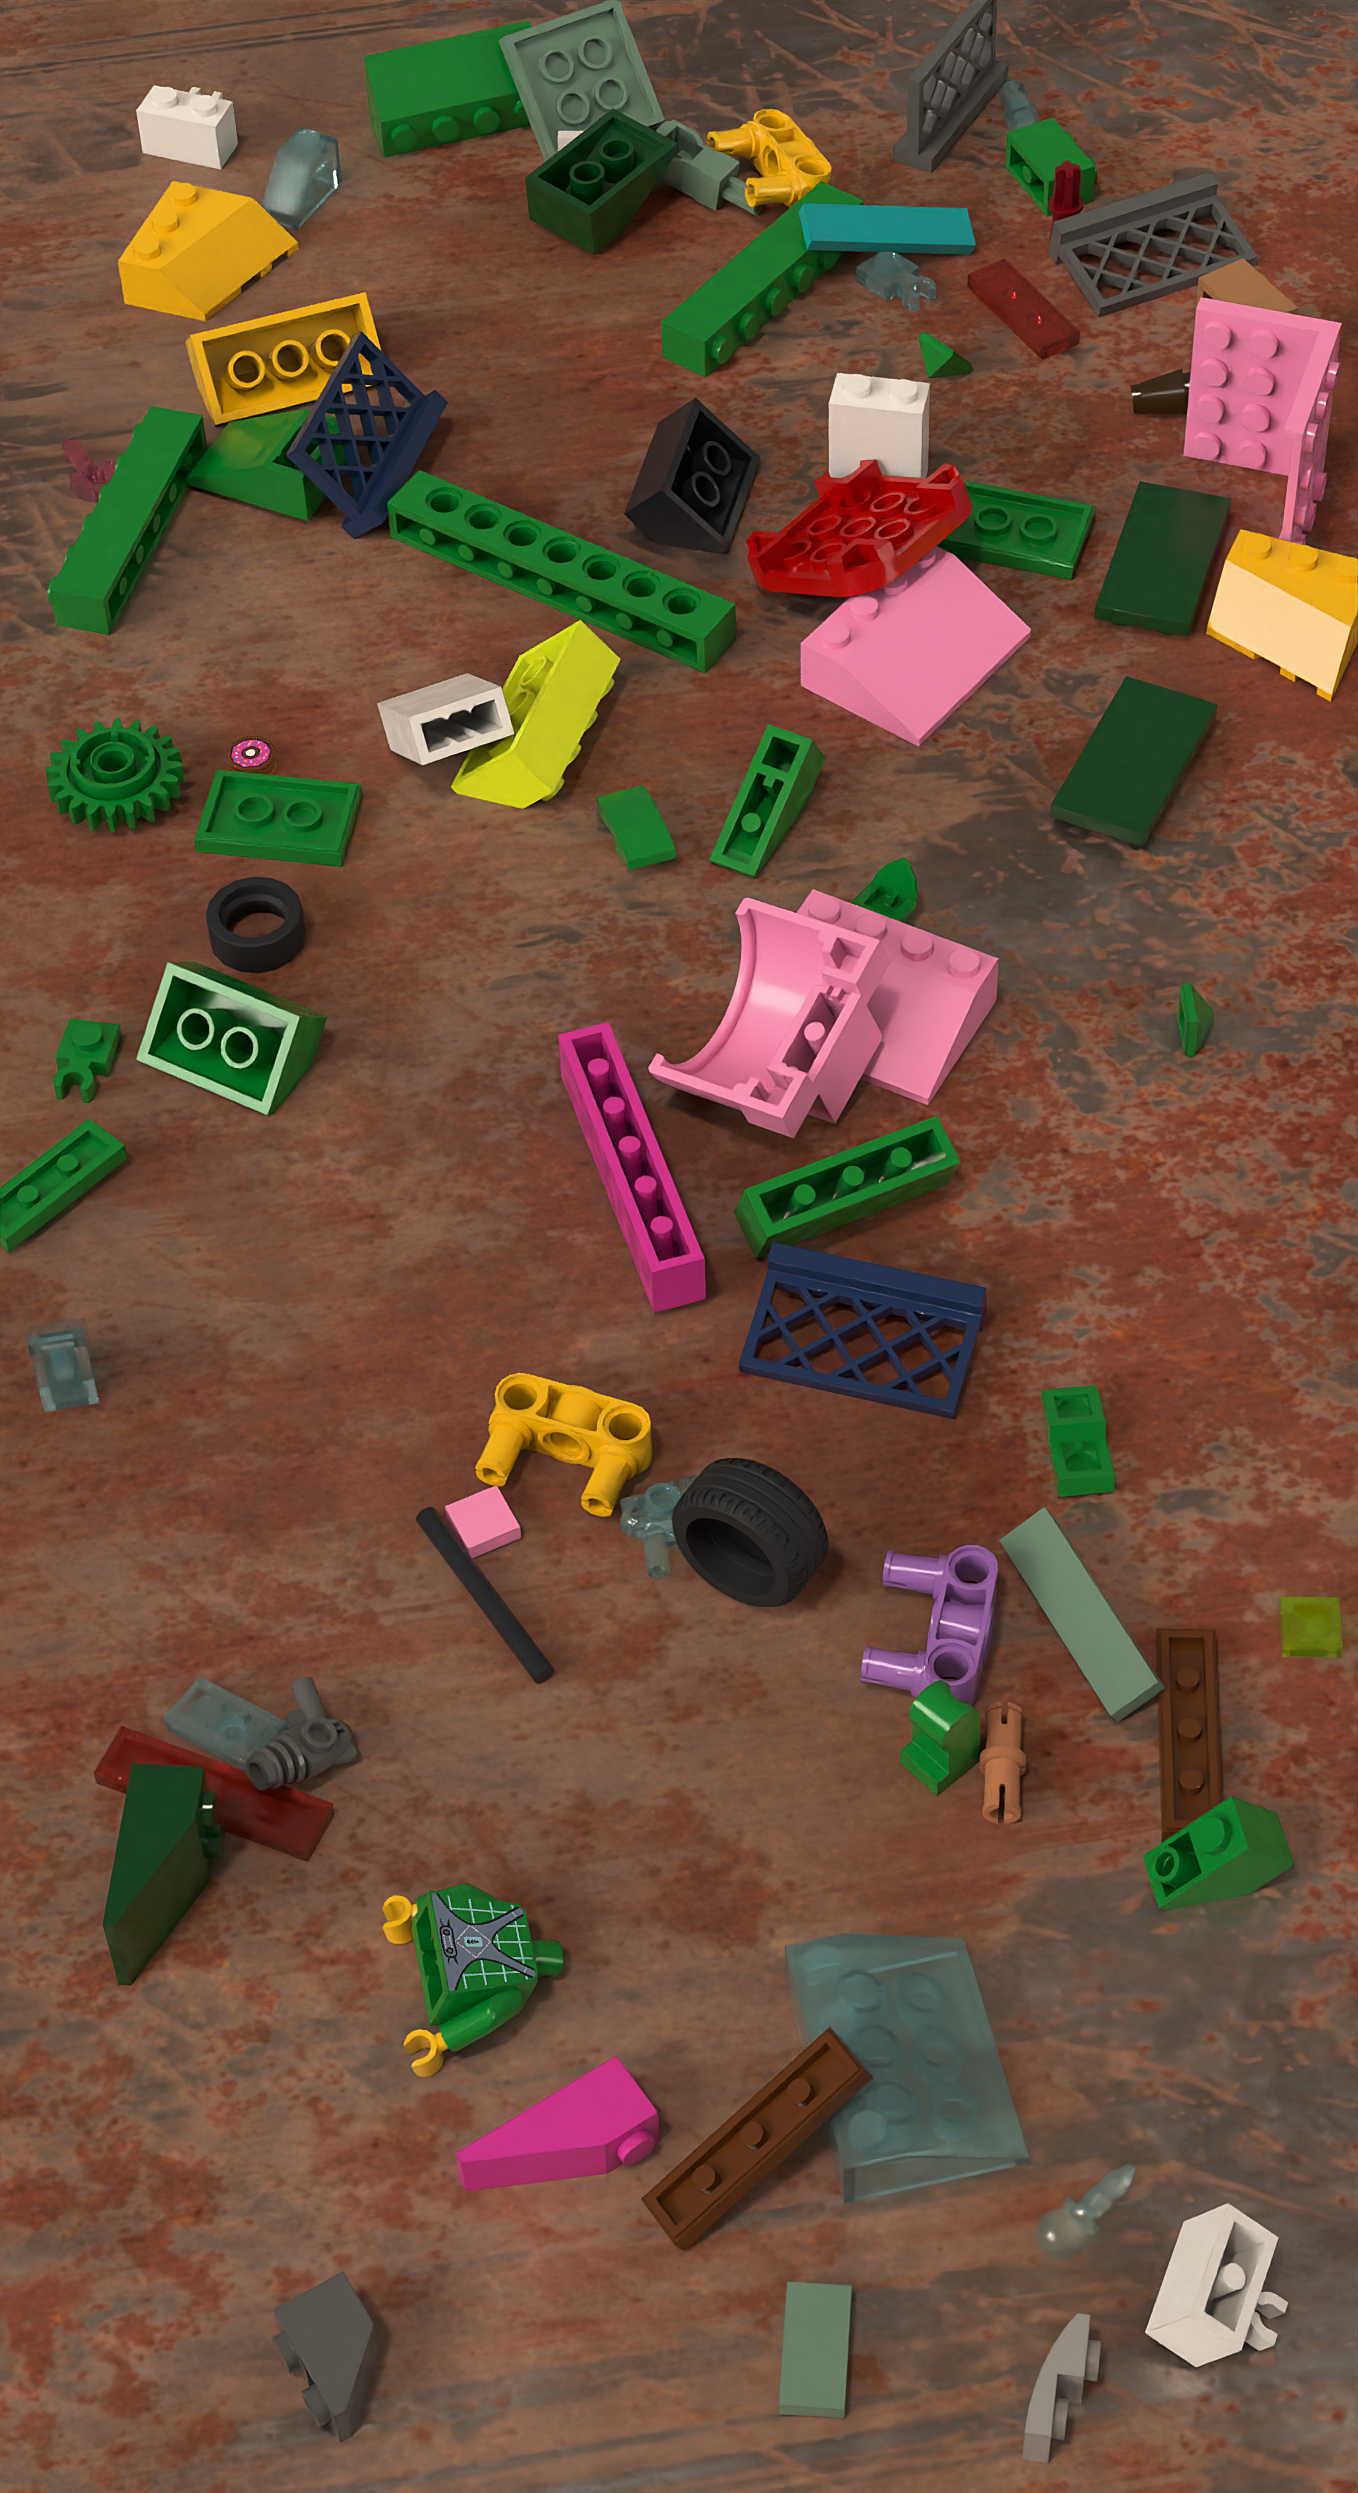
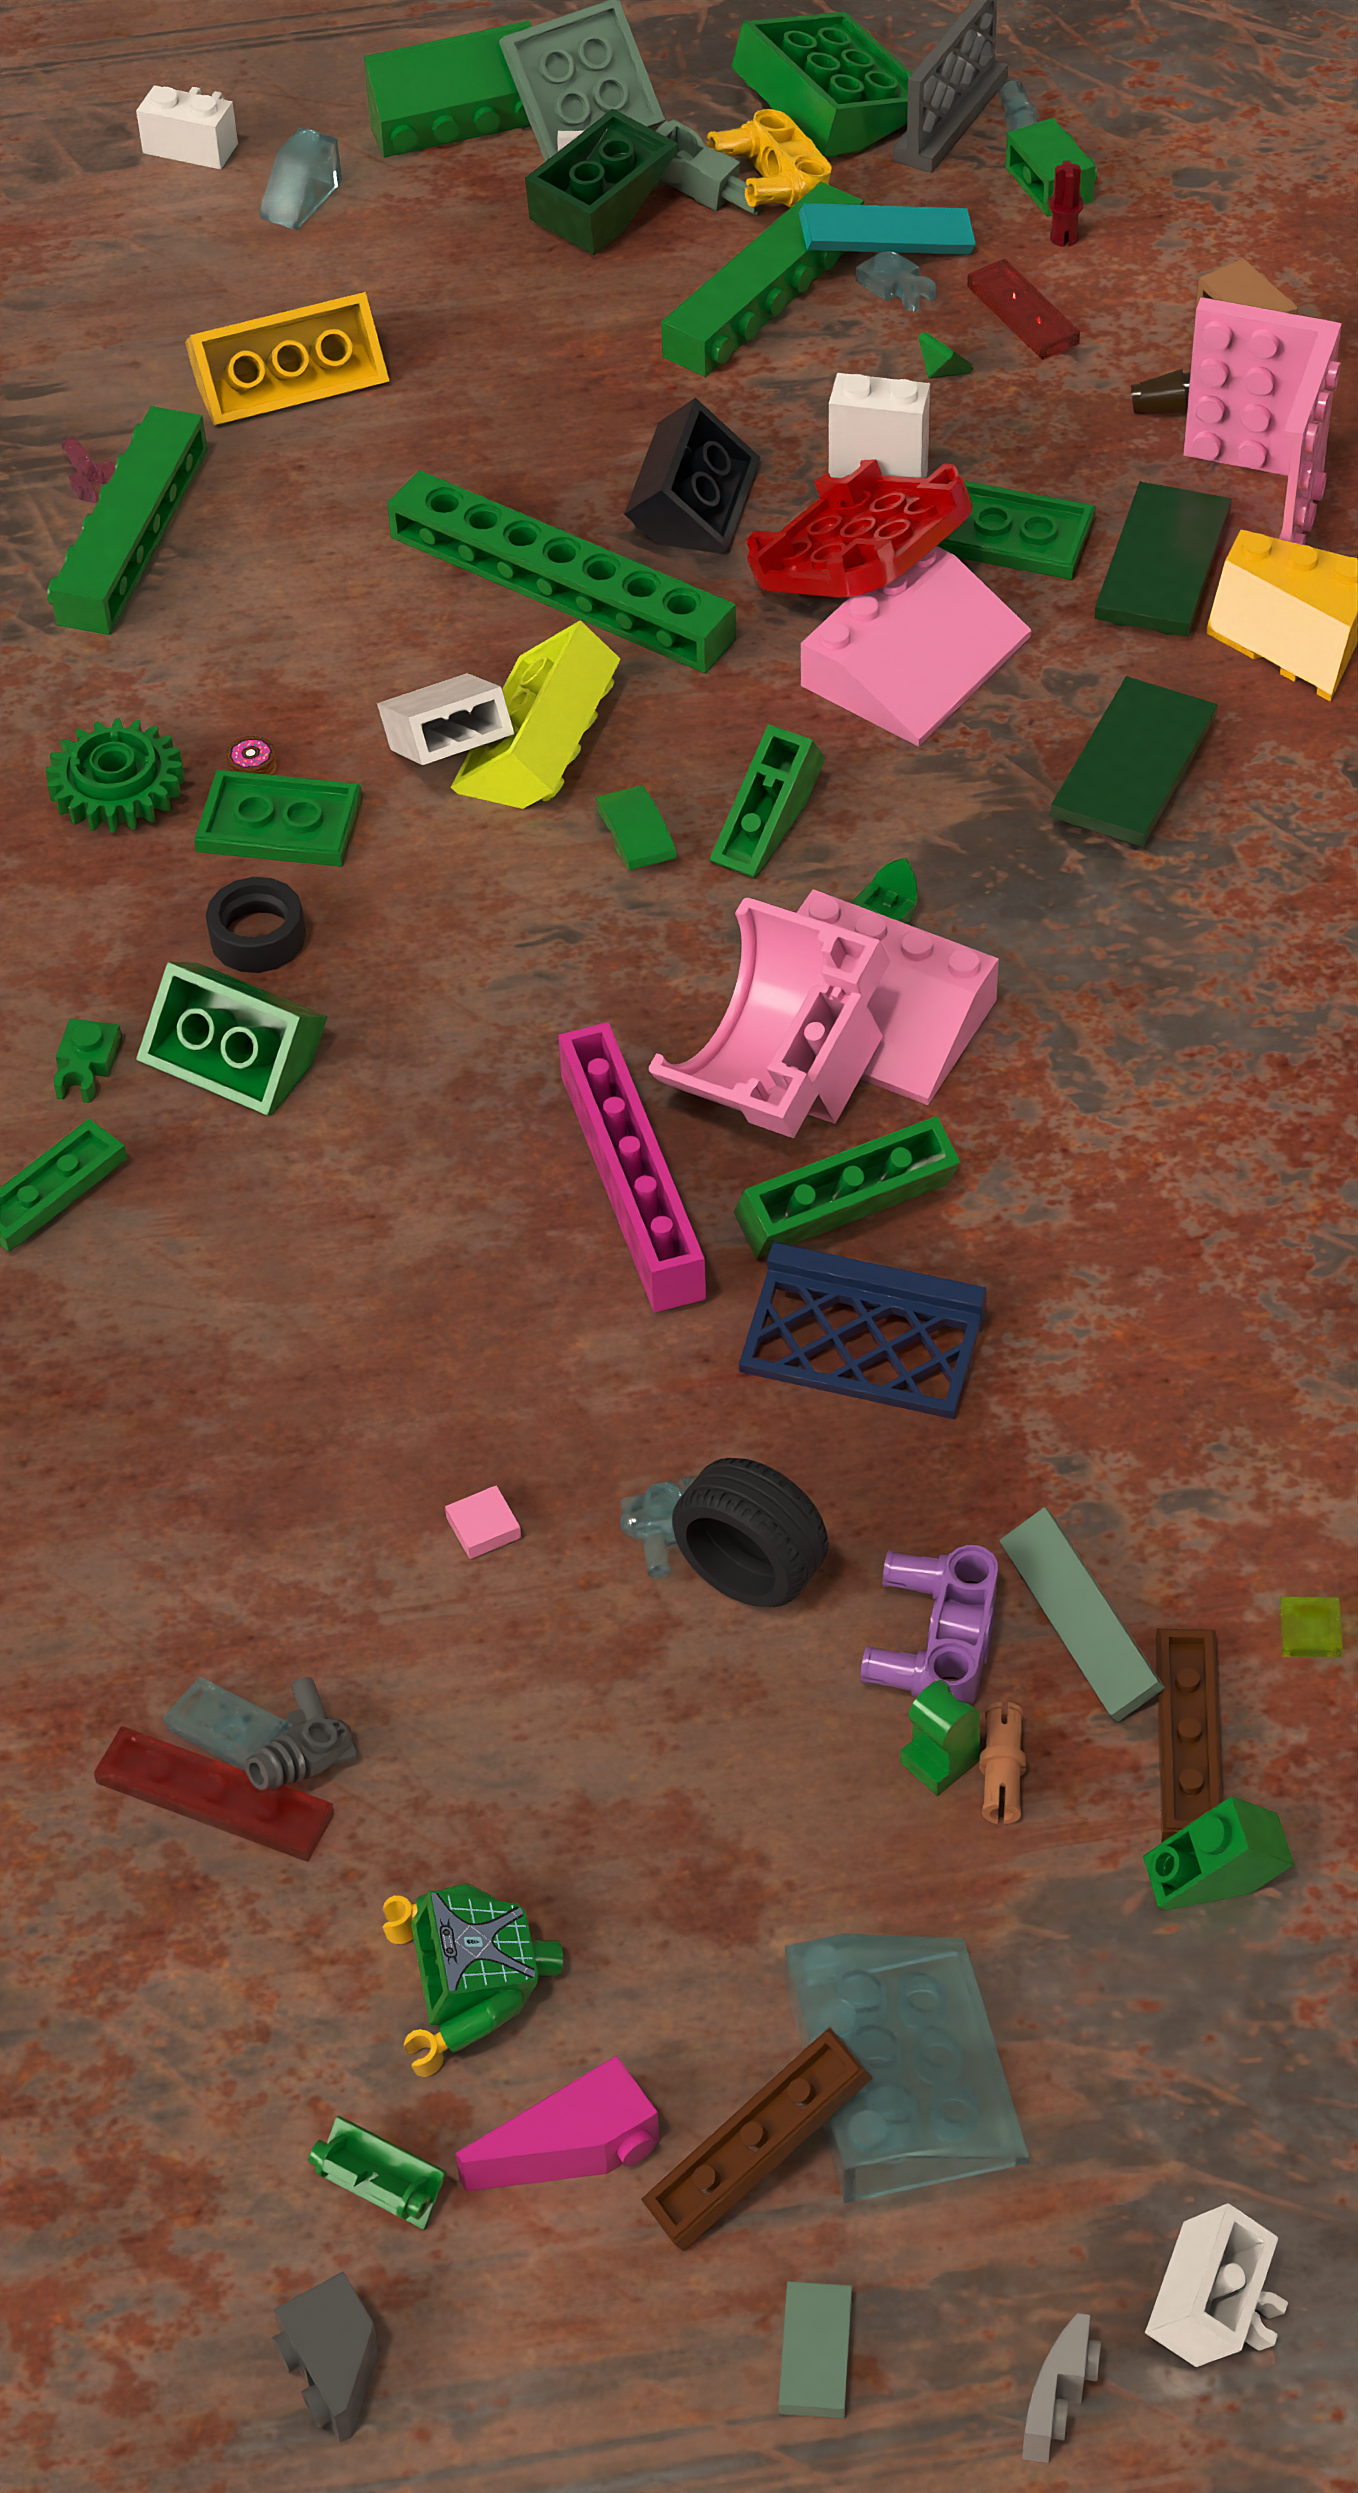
clear light blue slope [27,1318,99,1412] -> none
dark green slope [103,1763,225,1986] -> none
yellow wedge [118,181,299,322] -> none
green slope [185,409,348,521] -> none
dark blue fence [286,331,448,539] -> none
black bar [416,1507,554,1684] -> none
yellow piece [475,1373,653,1517] -> none
clear light blue bar [1035,2164,1136,2261] -> none
green slope [1041,1385,1115,1497] -> none
dark grey fence [1048,172,1258,317] -> none
green slope [1177,983,1214,1057] -> none
none -> green hinge [308,2116,447,2230]
none -> green slope [731,11,913,157]

